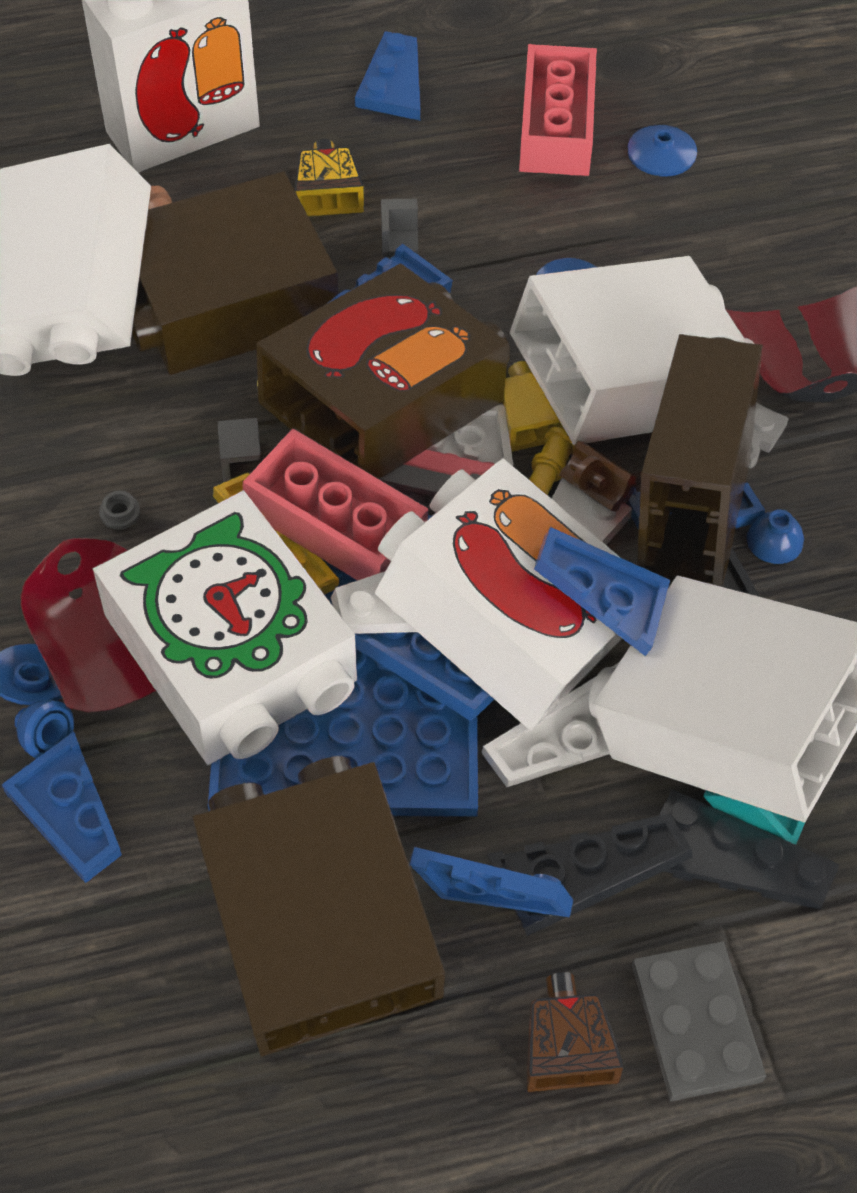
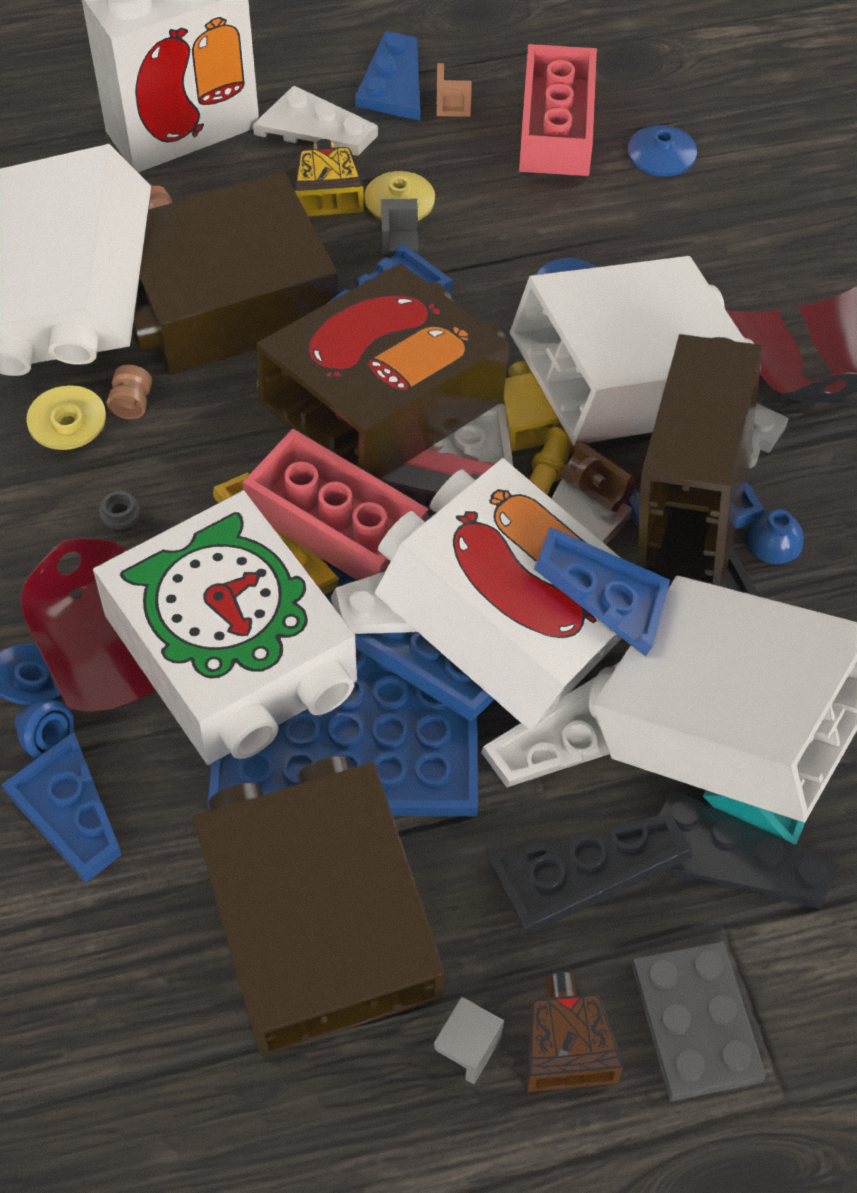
dark grey panel [217,418,261,481] -> none
blue wing [409,847,574,917] -> none
none -> light yellow dish [27,385,106,450]
none -> nougat wheel [106,365,152,420]
none -> white wing [253,86,378,156]
none -> light yellow dish [364,171,435,221]
none -> light grey panel [434,997,504,1084]
none -> nougat panel [436,63,472,117]

